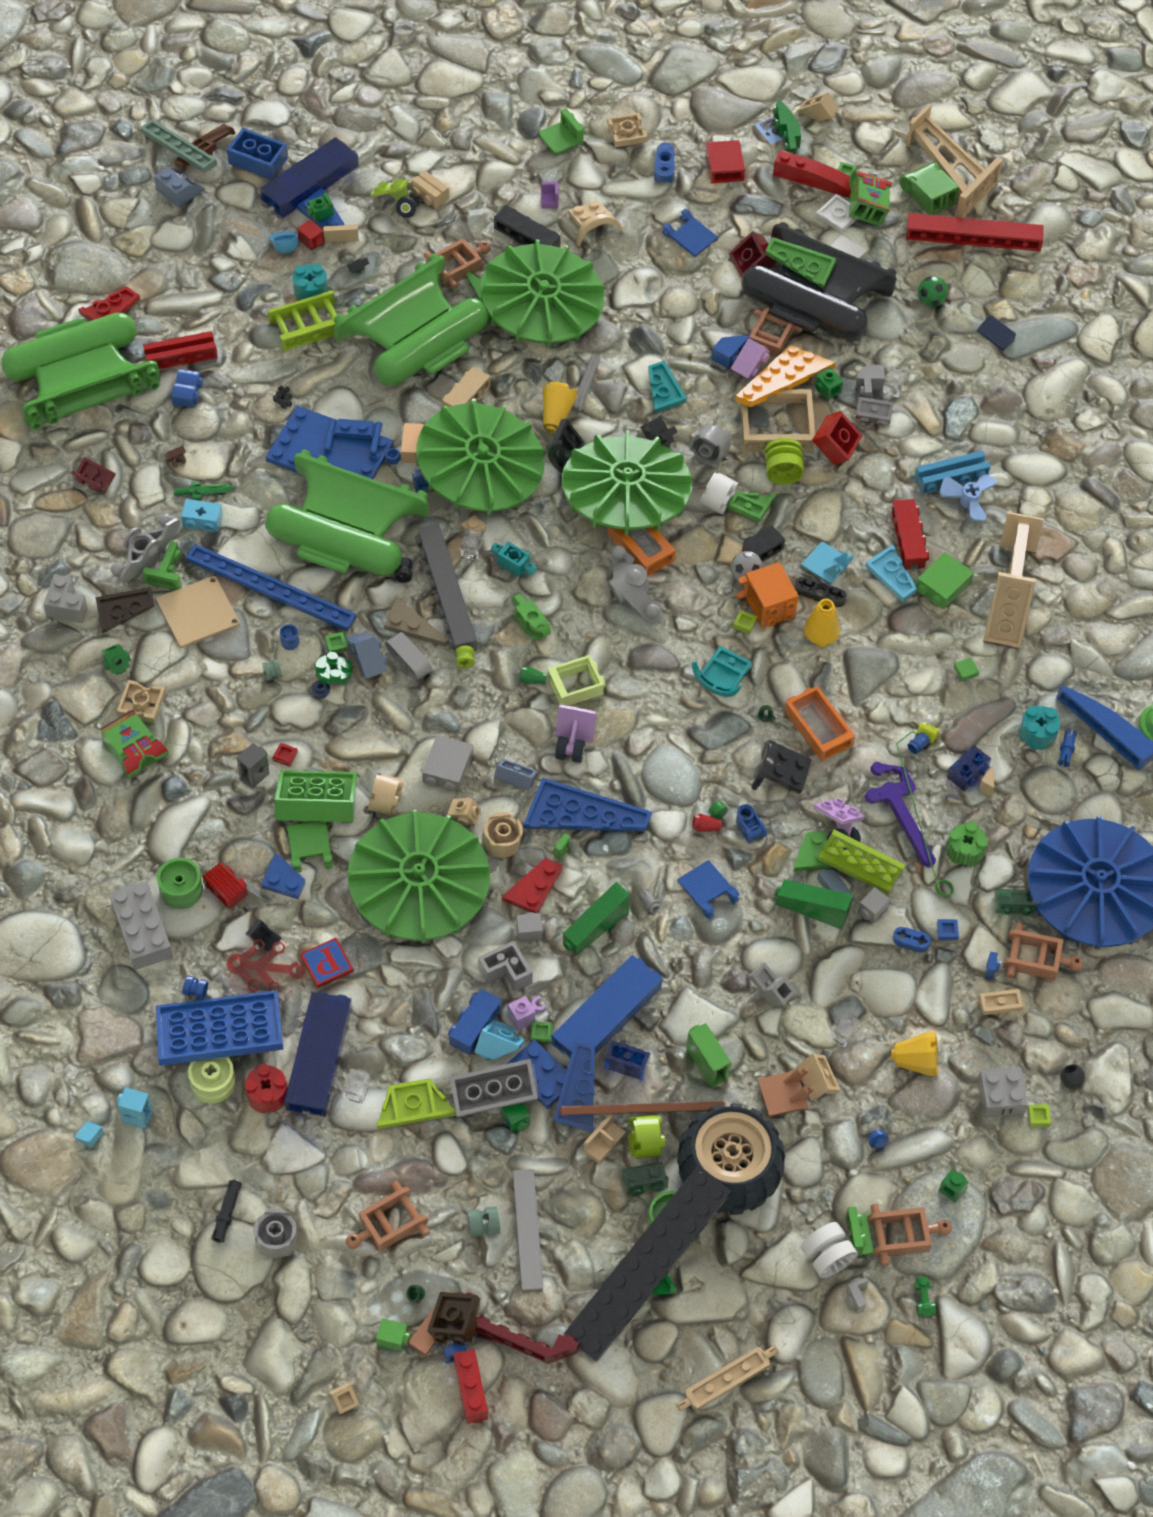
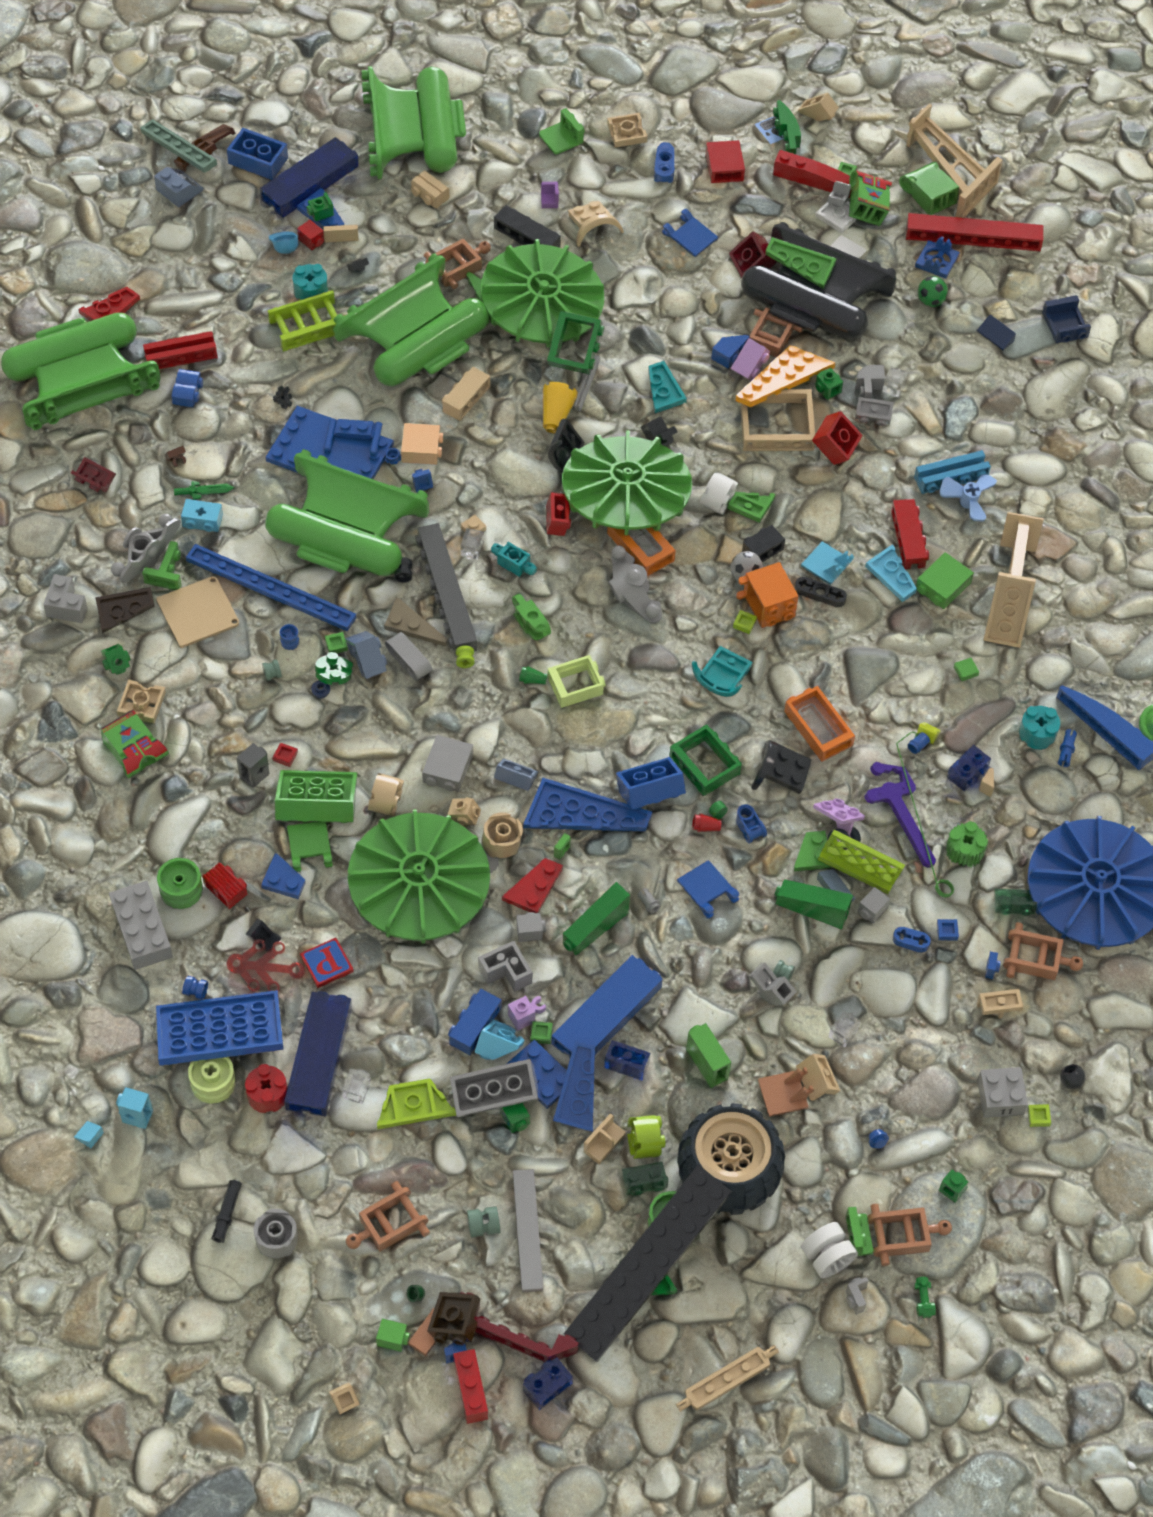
lime plate [370,178,419,218] -> none
bright green piece [416,399,545,516] -> none
lavender plate [555,705,596,763] -> none
dark orange tile [558,1101,725,1116] -> none
light grey brick [689,423,731,466] -> none
dark green hinge [758,705,774,722] -> none
lime wheel [765,438,804,485] -> none
yellow cone [803,599,841,648] -> none
yellow cone [891,1031,939,1076] -> none
none -> bright green piece [361,66,466,180]
none -> clear blue brick [523,1357,573,1410]
none -> red brick [546,492,571,536]
none -> green window [547,311,605,375]
none -> blue brick [616,757,686,809]
none -> green window [669,724,742,797]
none -> sand green wheel [773,960,795,981]
none -> light grey bracket [827,181,851,207]
none -> blue piece [915,237,960,279]
none -> dark blue panel [1042,295,1091,344]

